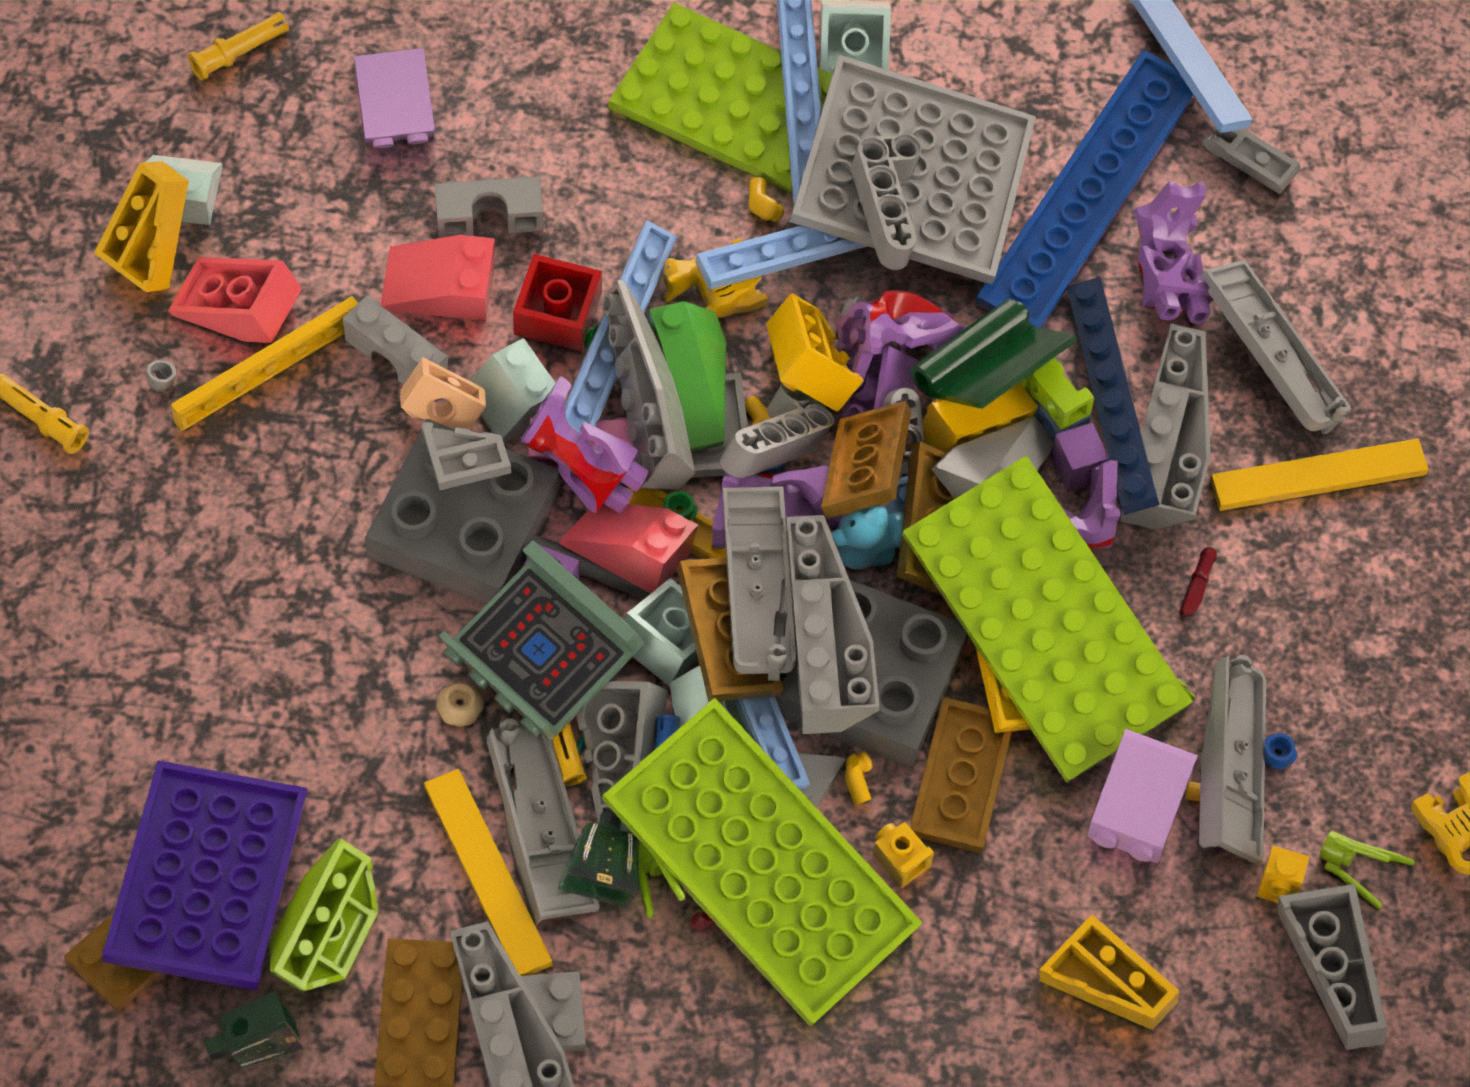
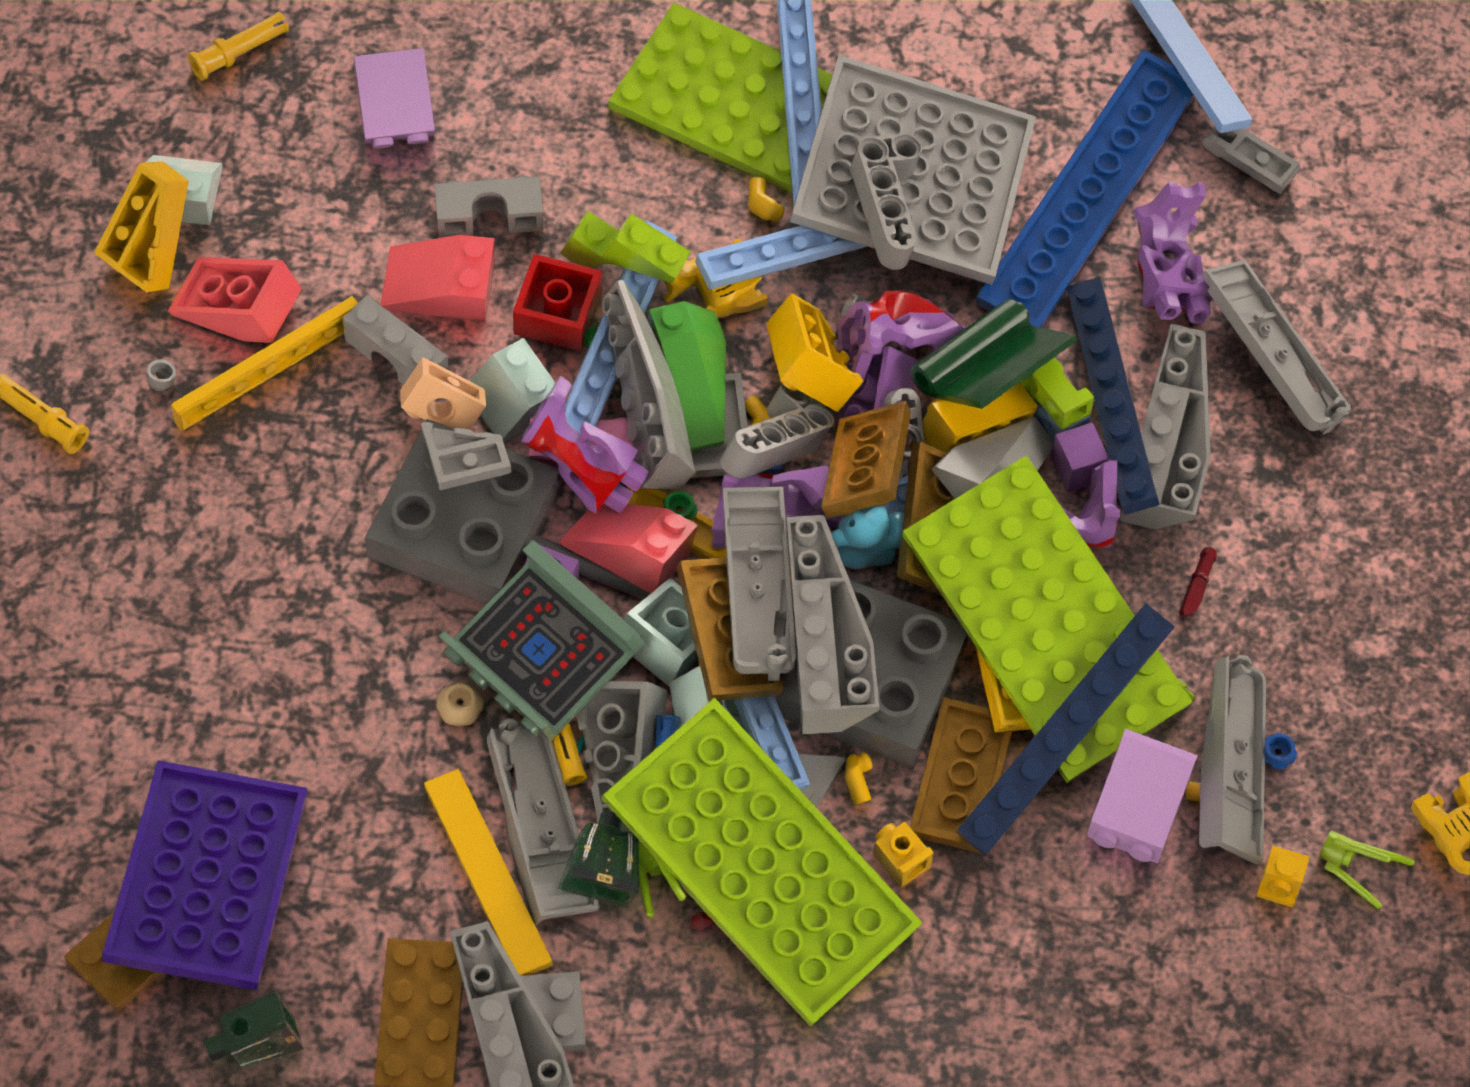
lime wedge [270,838,378,992] -> none
light aqua slope [820,0,891,74] -> none
yellow wedge [1039,914,1179,1030] -> none
yellow tile [1210,438,1429,511] -> none
light grey wedge [1277,884,1387,1050] -> none
none -> lime arch [560,211,691,283]
none -> dark blue plate [956,603,1175,856]

